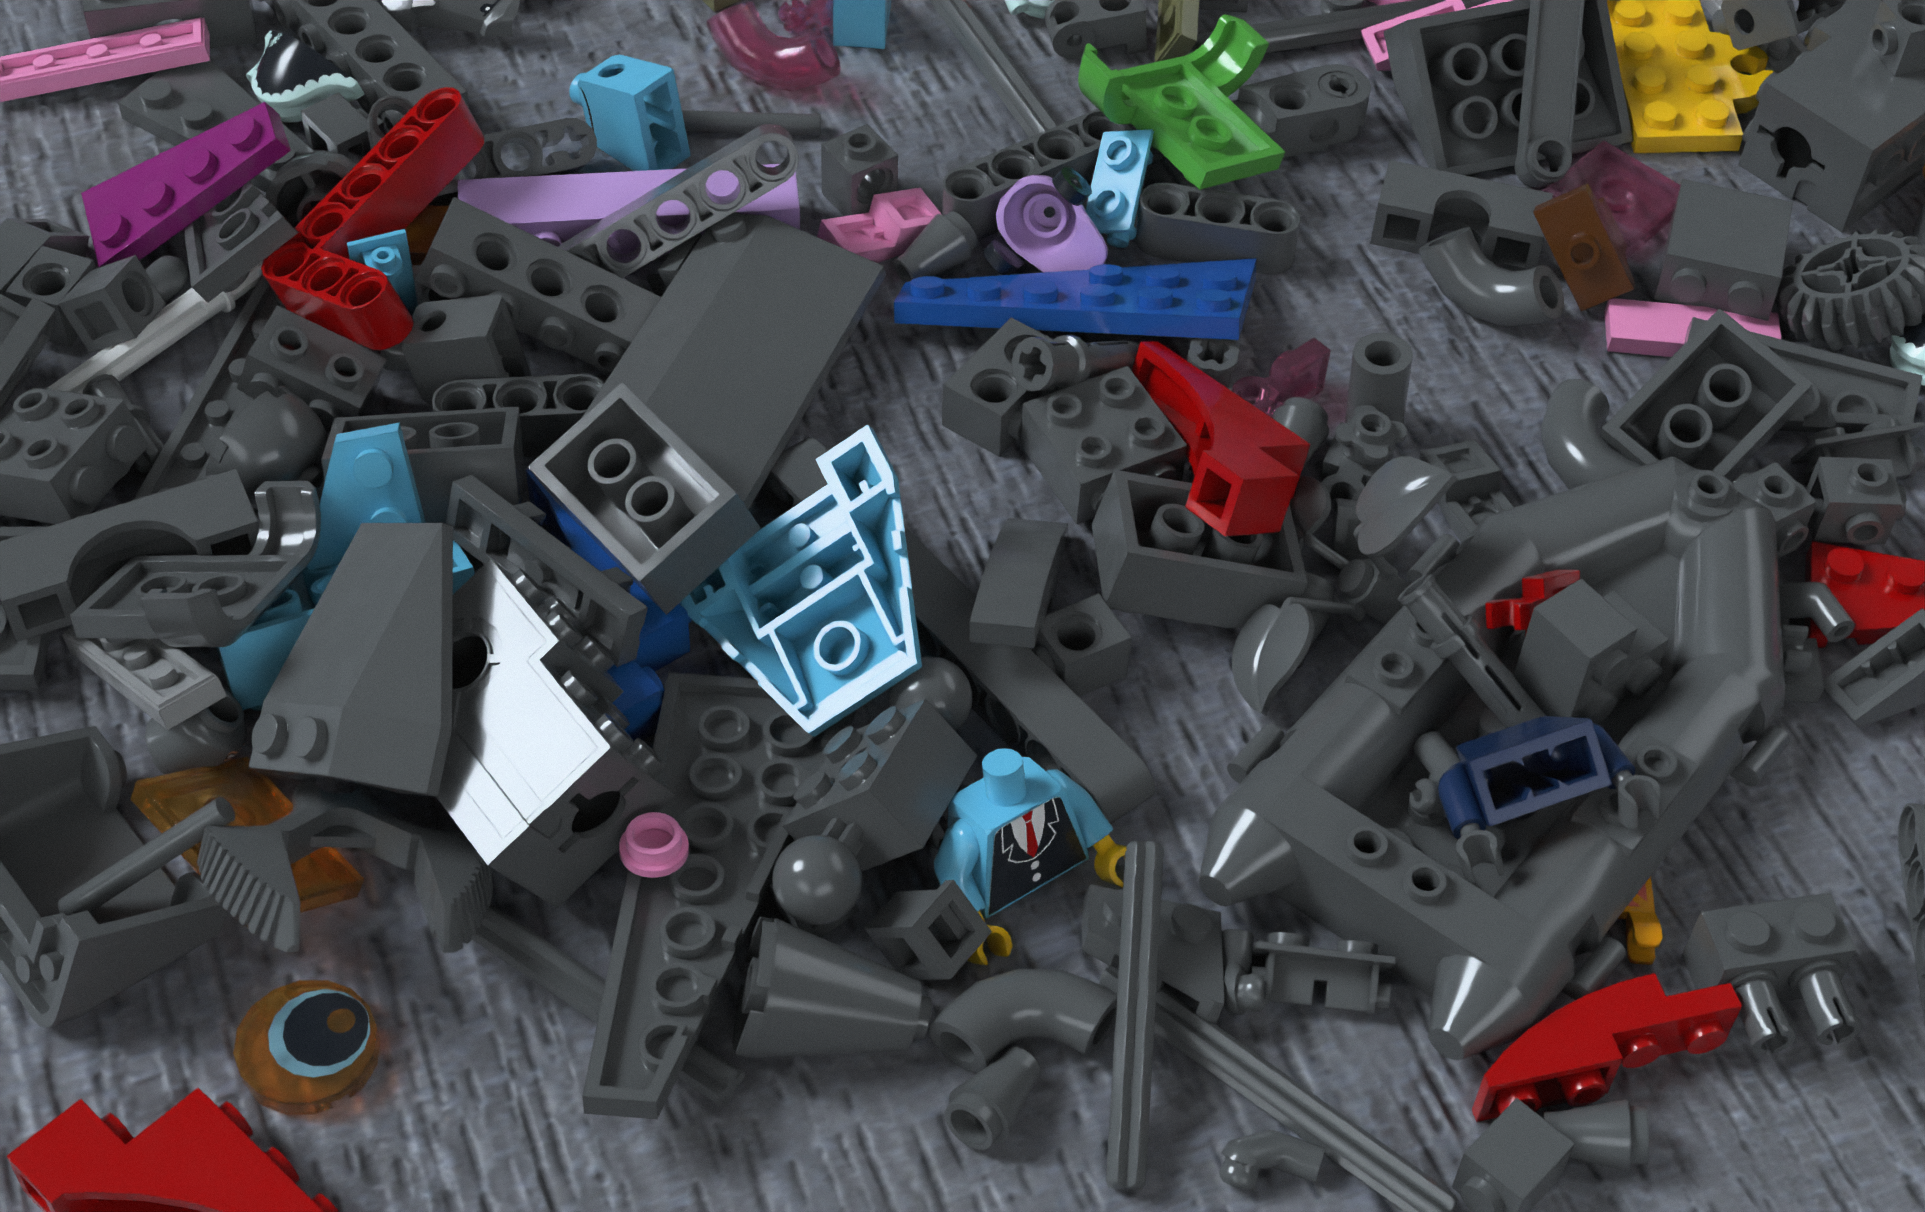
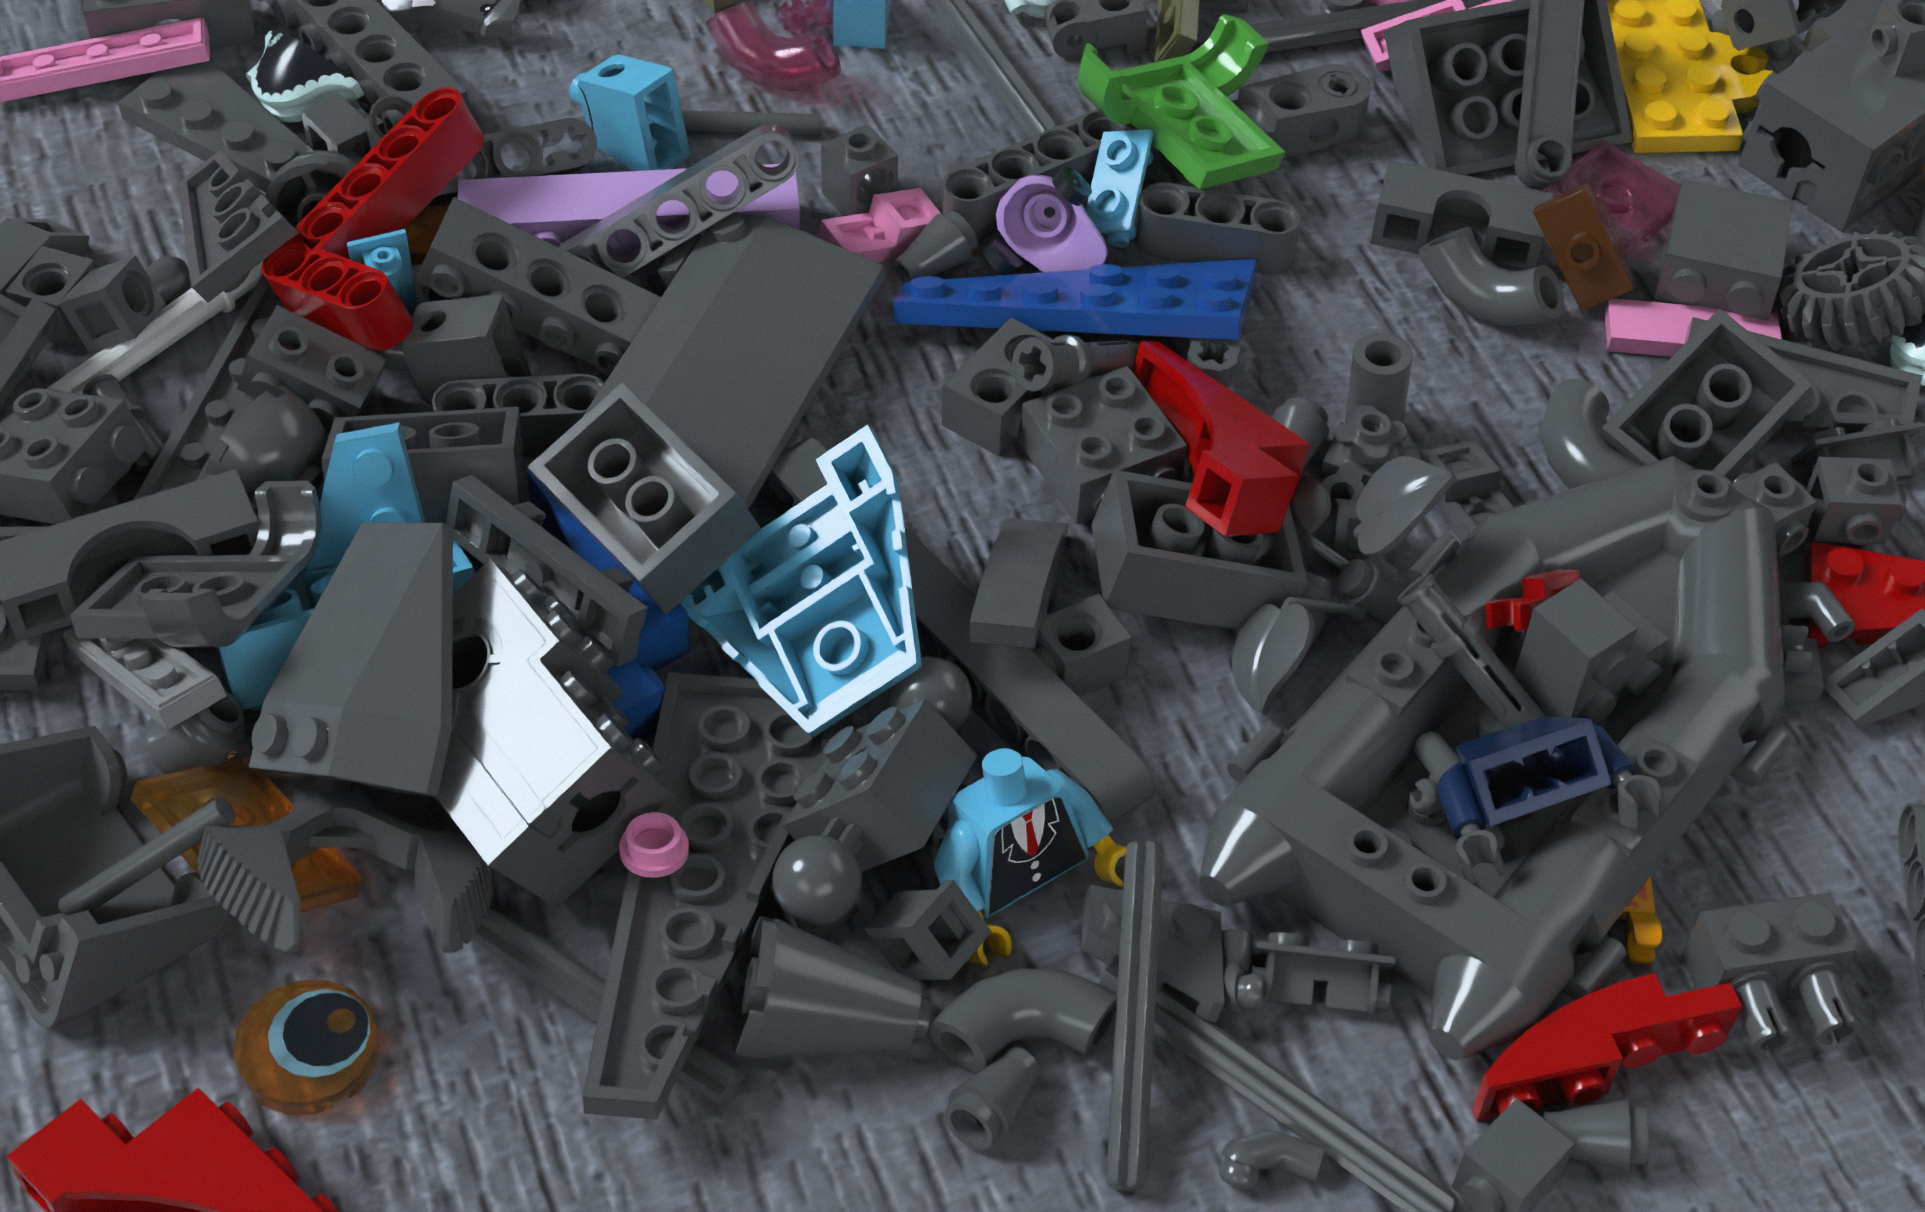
magenta wing [81,102,291,267] -> none
clear pink plate [1232,338,1331,417] -> none

